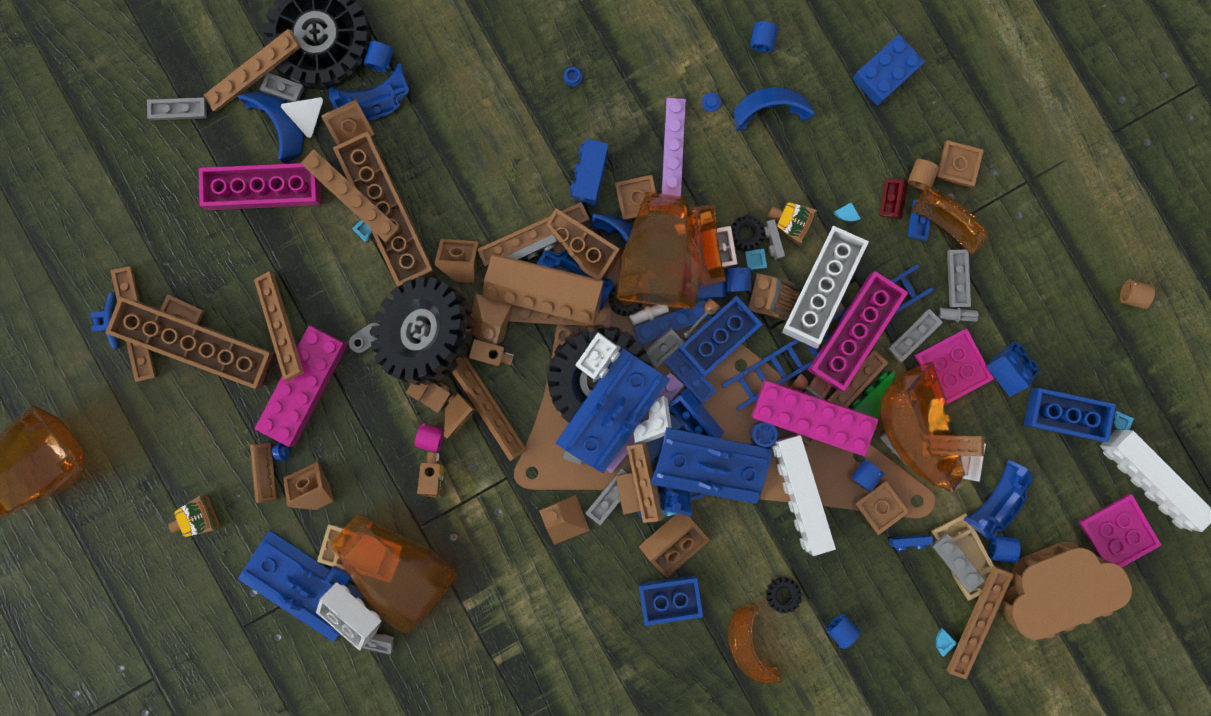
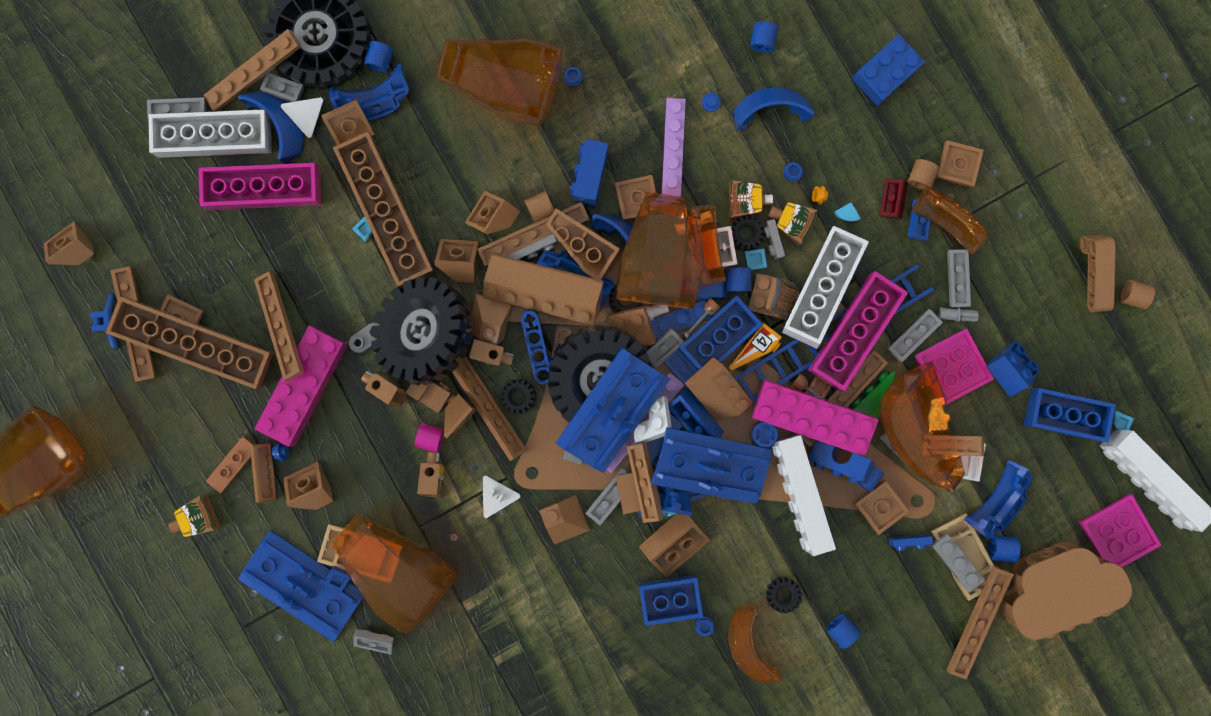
medium nougat plate [301,149,400,243] -> none
white brick [316,582,381,651] -> none
white bracket [575,333,621,379] -> none
medium azure tile [936,628,957,657] -> none
none -> medium nougat slope [44,221,94,265]
none -> white brick [149,110,272,158]
none -> nougat plate [206,436,255,493]
none -> medium nougat torso [361,371,408,407]
none -> clear orange windscreen [435,38,562,125]
none -> medium nougat slope [465,191,520,234]
none -> white piece [483,476,521,518]
none -> black tyre [500,379,537,414]
none -> blue beam [521,309,549,384]
none -> medium nougat piece [524,191,554,223]
none -> medium nougat plate [608,306,656,346]
none -> medium nougat slope [685,357,753,420]
none -> blue plate [695,616,714,636]
none -> slope [726,323,782,371]
none -> torso [729,180,773,220]
none -> blue plate [783,162,803,182]
none -> blue arch [808,440,875,485]
none -> light orange plate [812,186,828,205]
none -> medium nougat beam [1080,234,1115,313]

